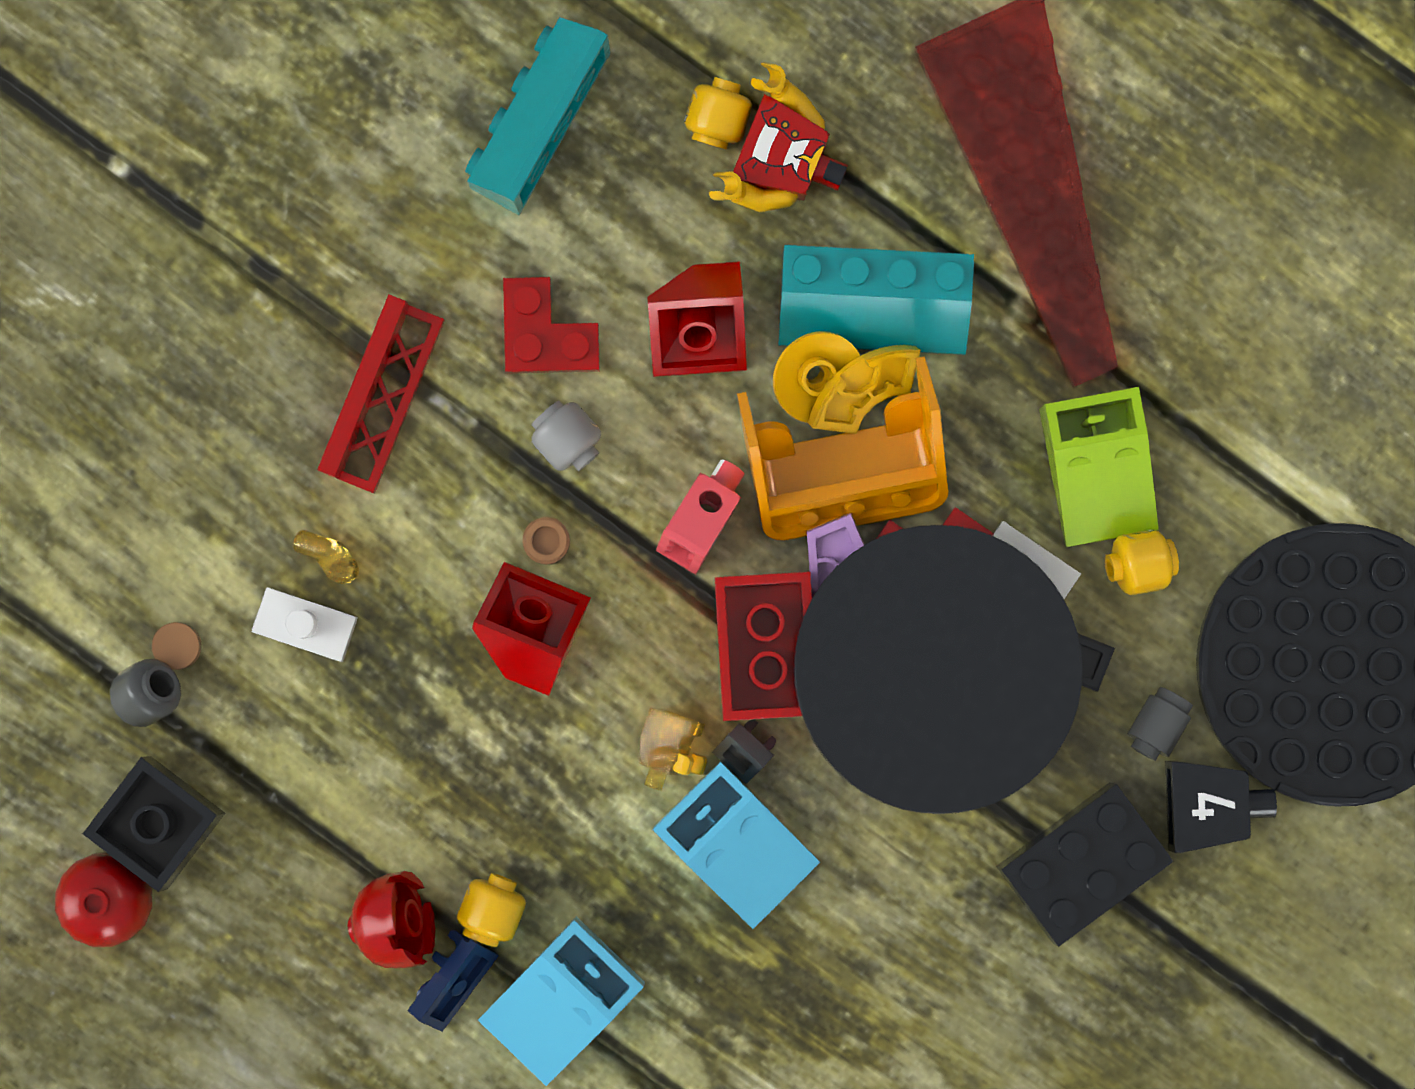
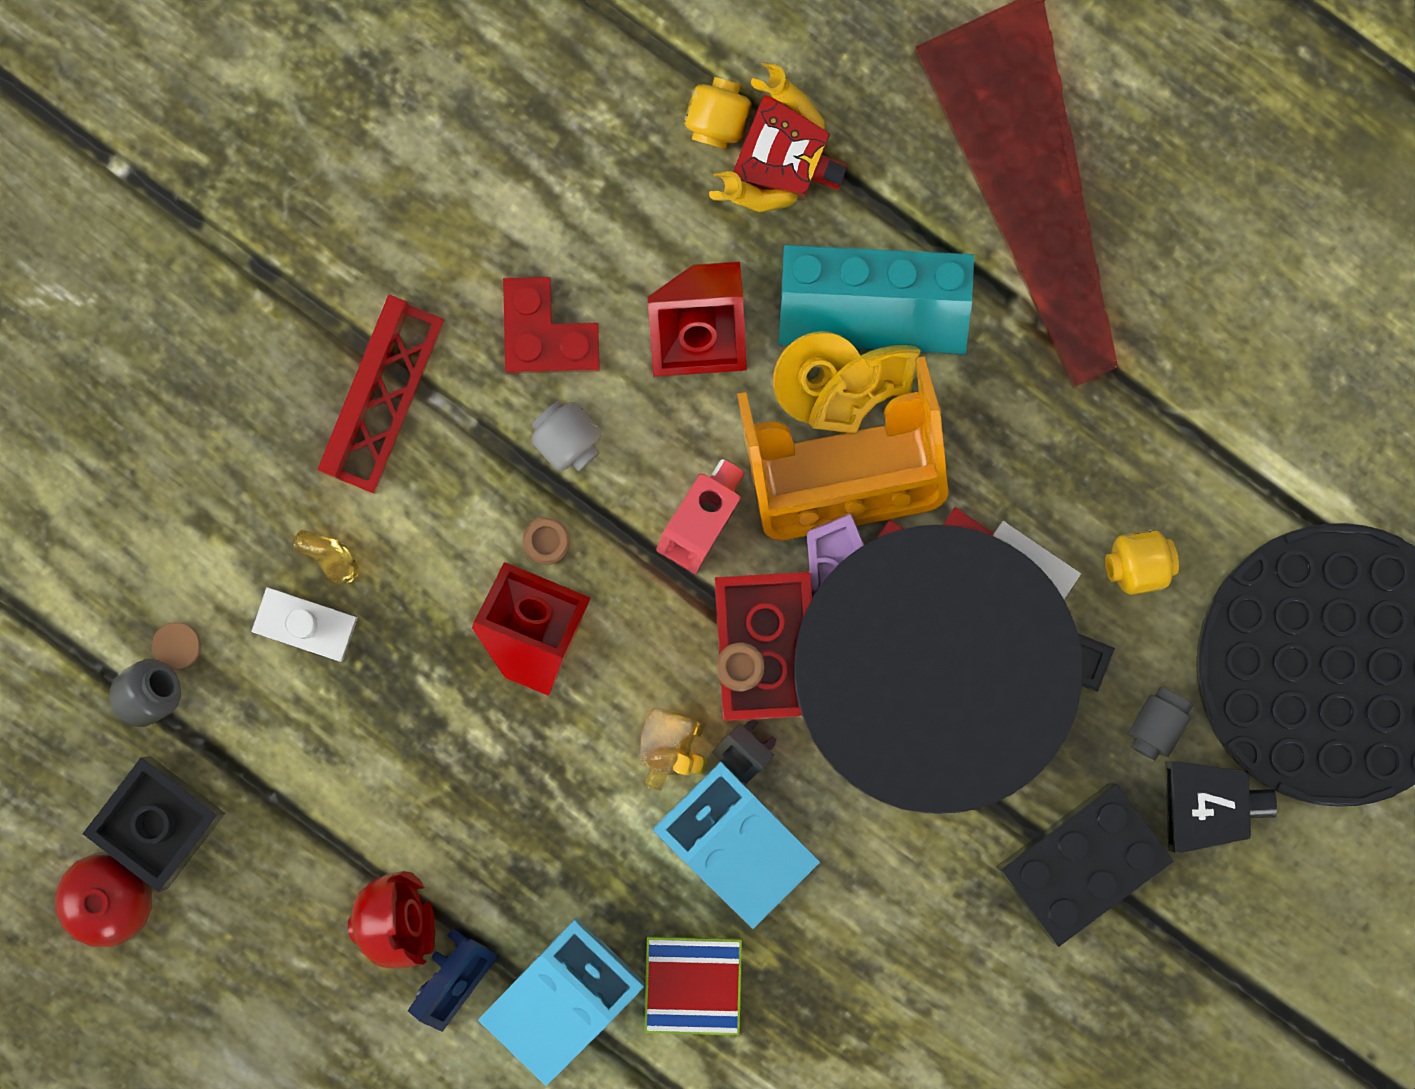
yellow head [457,873,526,947] -> none
teal slope [465,17,610,215] -> none
lime slope [1039,387,1159,548] -> none
none -> tile [644,936,742,1035]
none -> medium nougat tile [716,643,764,691]

